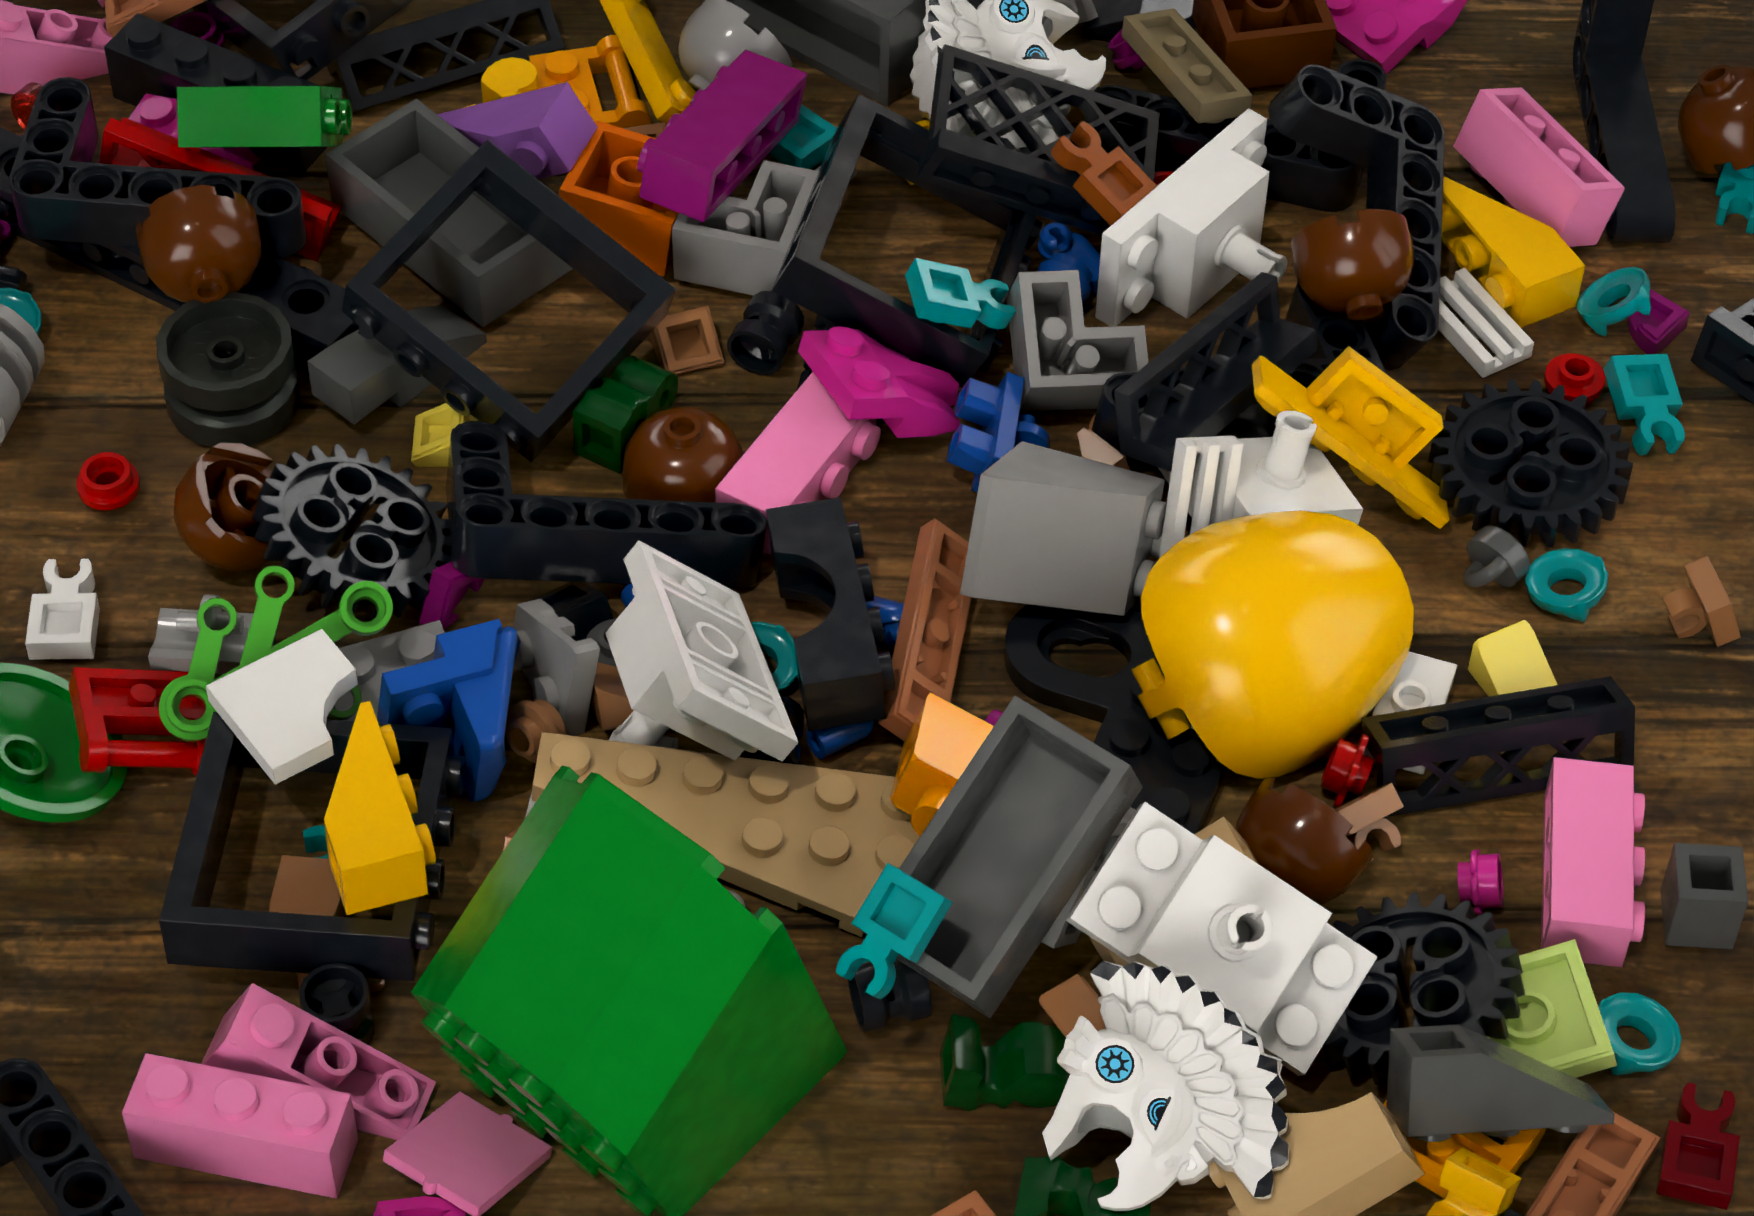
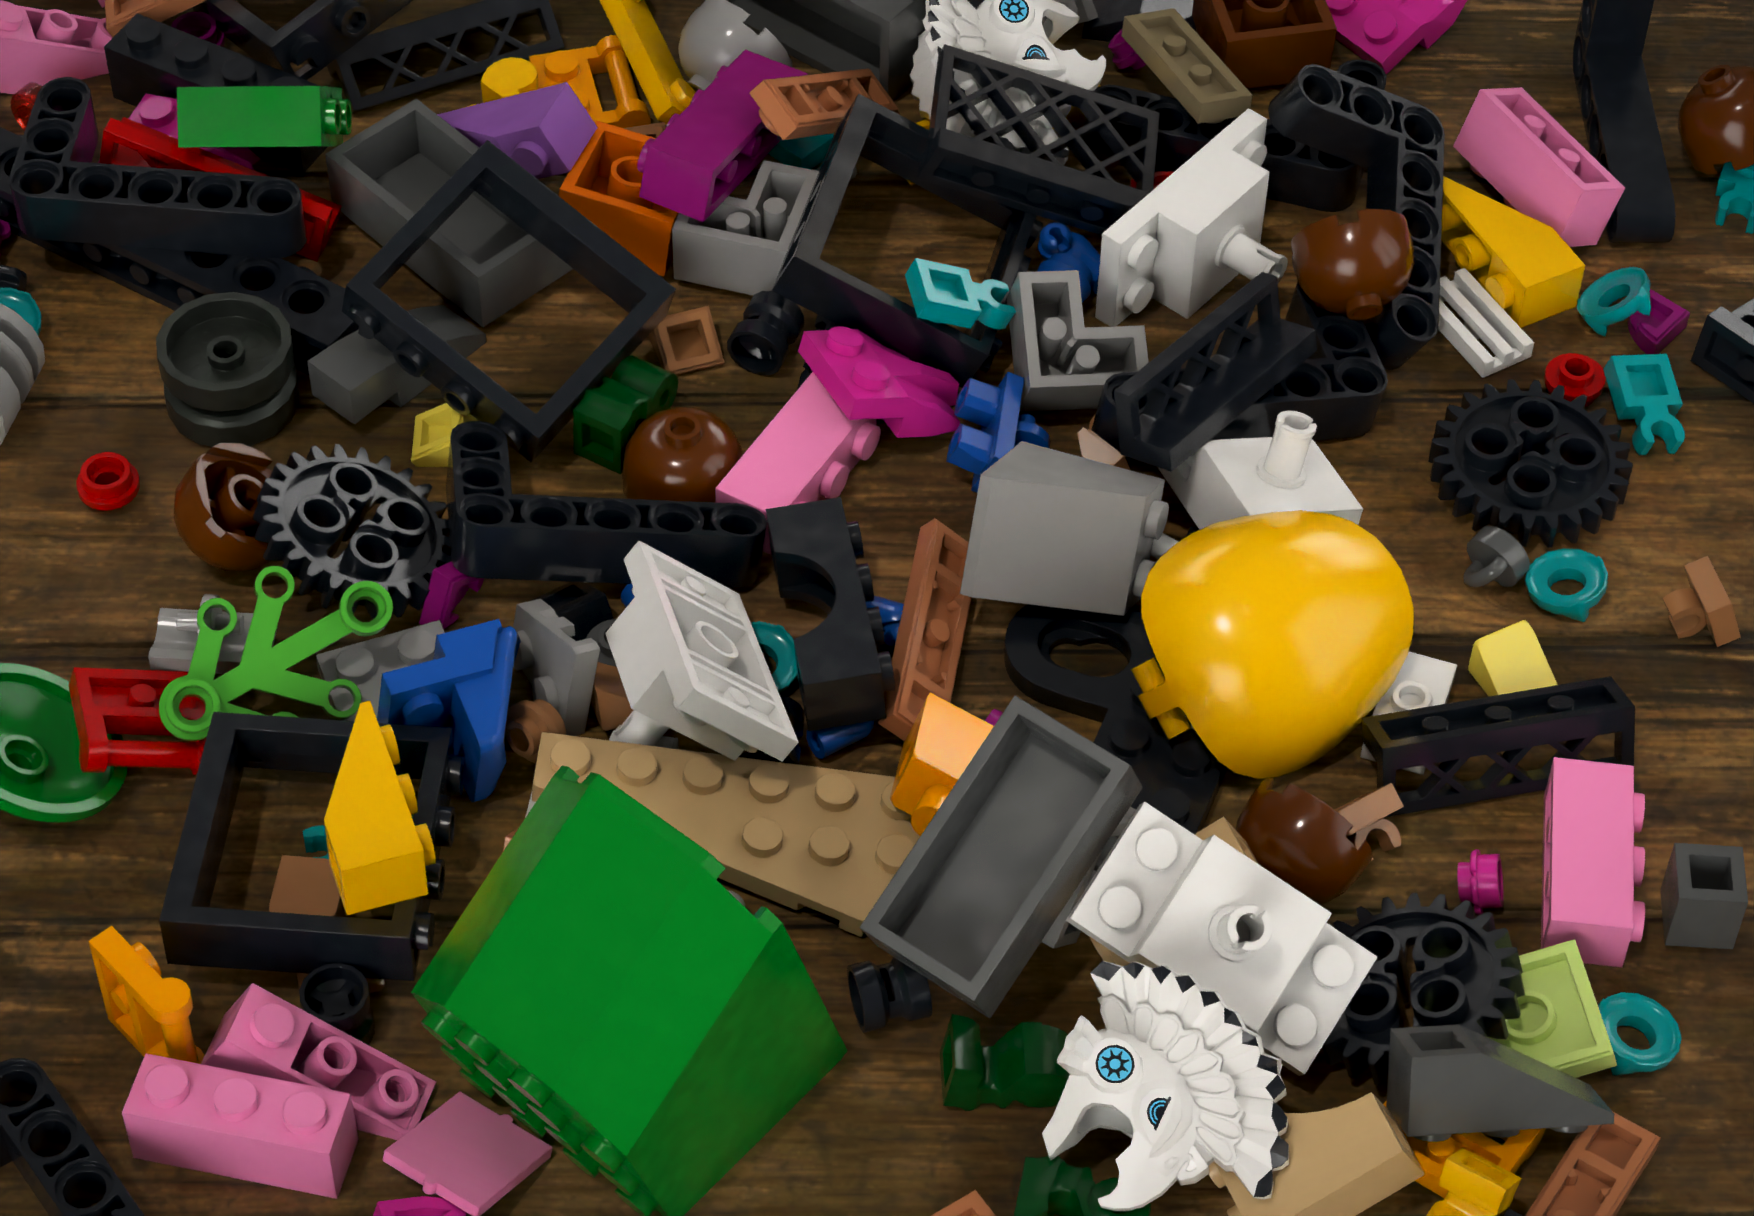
white plate [25,559,100,660] -> none
reddish brown cylinder [136,185,261,303] -> none
white tile [206,629,358,785] -> none
teal plate [836,863,953,999] -> none
medium nougat slope [1039,974,1105,1037] -> none
dark orange plate [1051,121,1157,226] -> none
white tile [1159,436,1244,558] -> none
yellow bracket [1252,346,1450,529] -> none
red plate [1320,734,1374,808] -> none
dark red plate [1656,1082,1740,1210] -> none
none -> light orange plate [88,925,205,1064]
none -> nougat plate [750,68,900,140]

